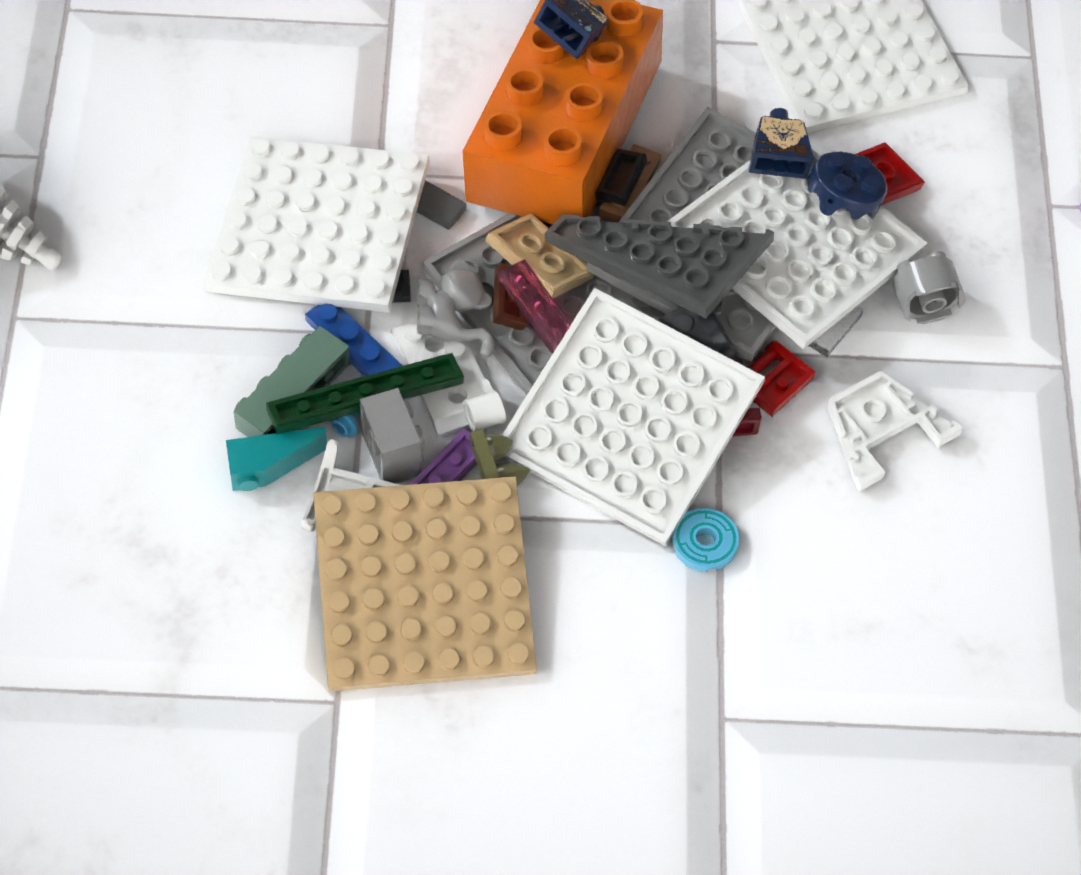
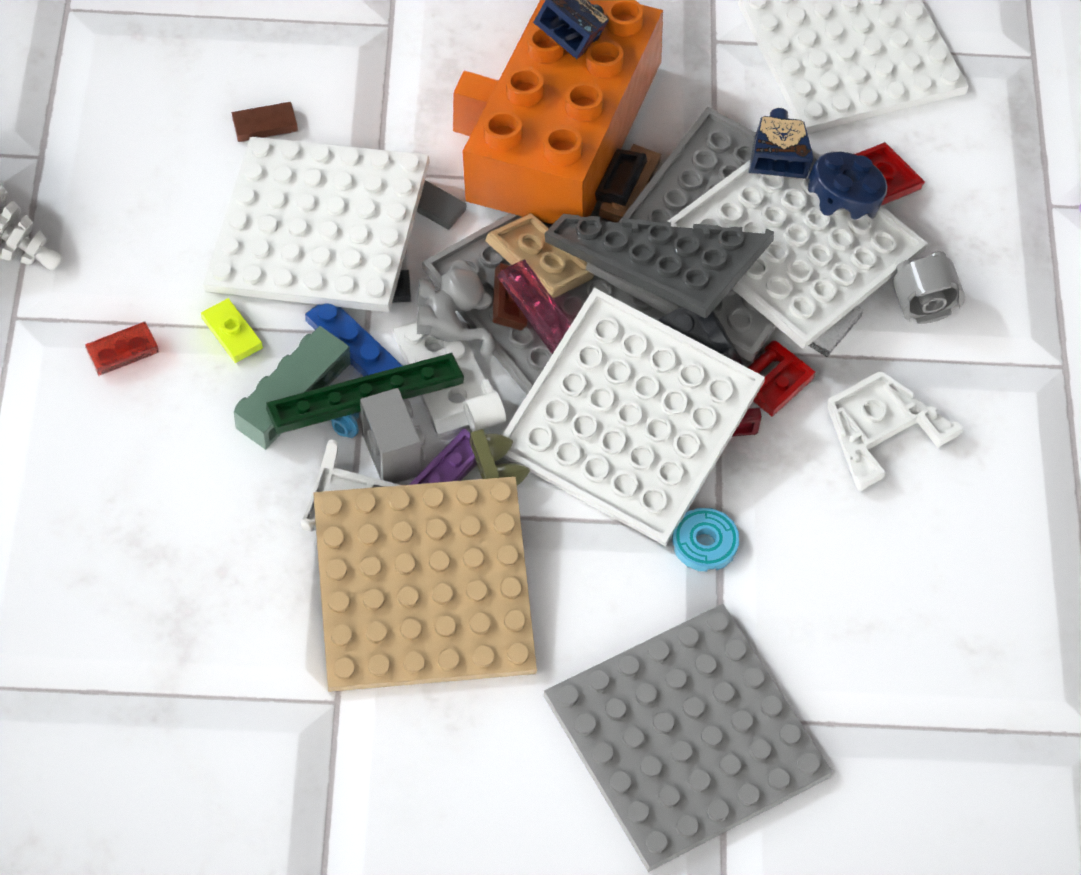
teal slope [226,427,327,491] -> none
none -> clear red plate [85,321,159,376]
none -> neon yellow plate [201,298,263,363]
none -> copper tile [231,101,298,142]
none -> orange brick [453,70,499,136]
none -> light grey plate [543,604,833,872]

